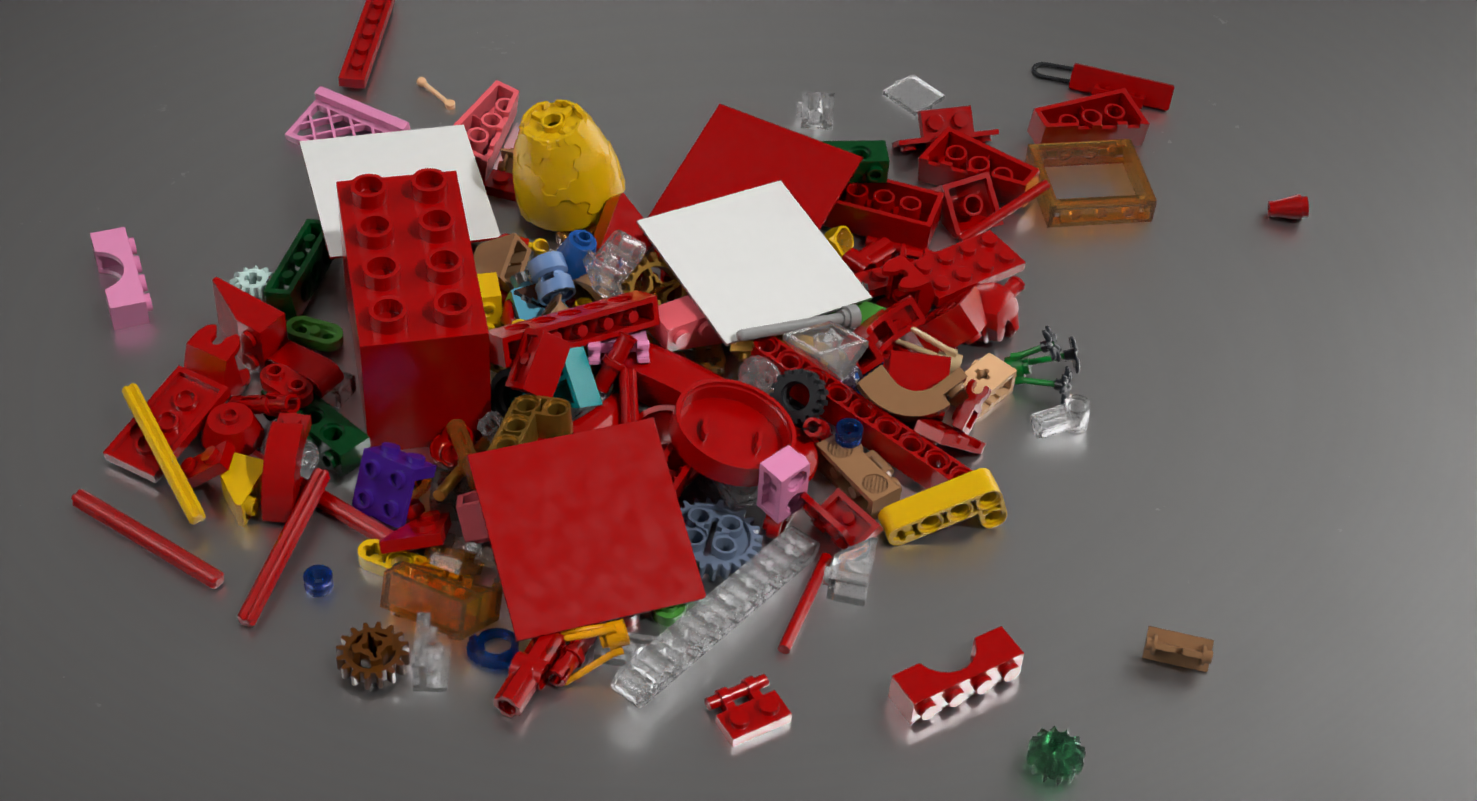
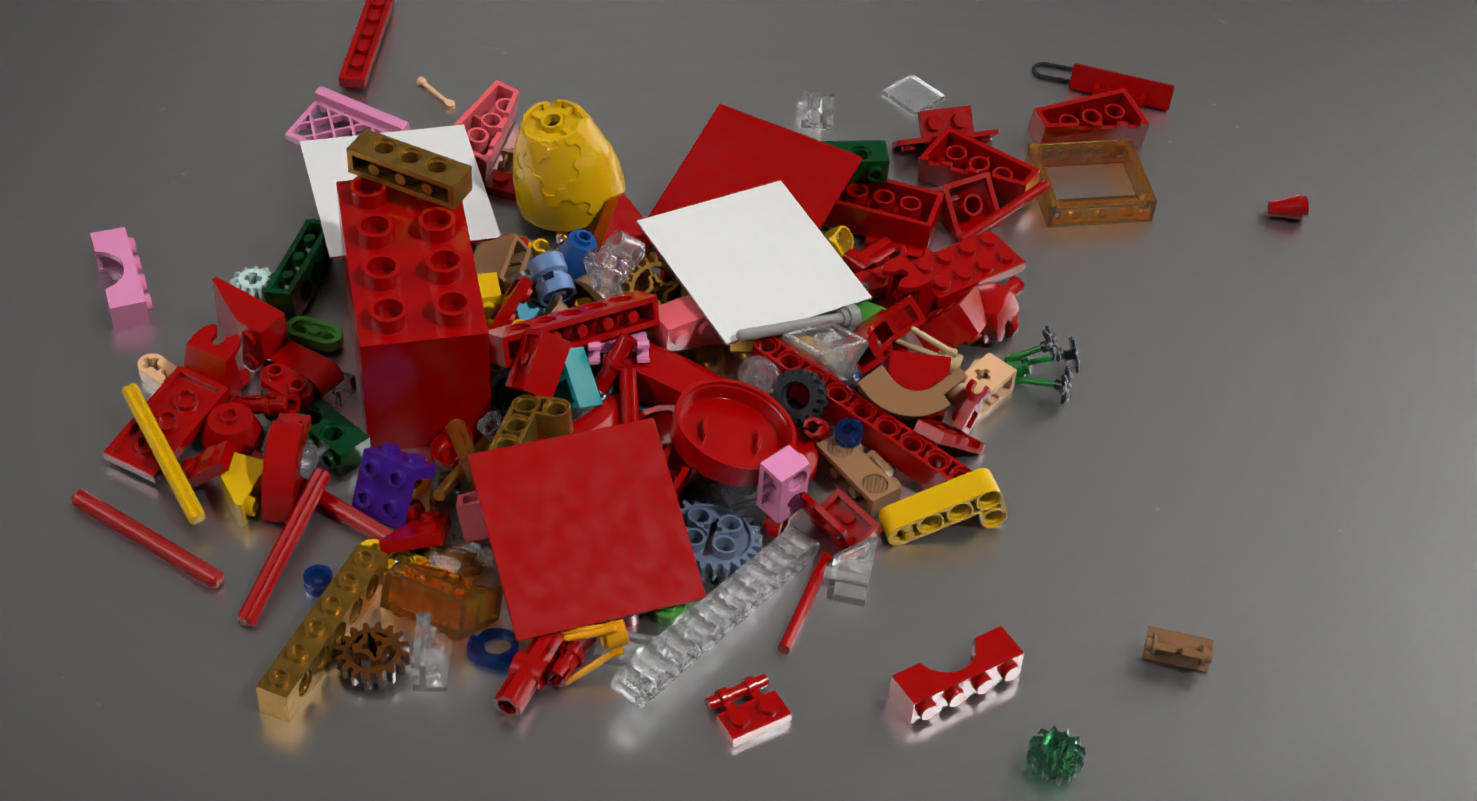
clear piece [1030,394,1091,439] -> none
none -> light nougat beam [137,353,177,391]
none -> pearl gold brick [256,544,389,723]
none -> pearl gold brick [346,129,472,210]
none -> red plate [487,273,534,330]

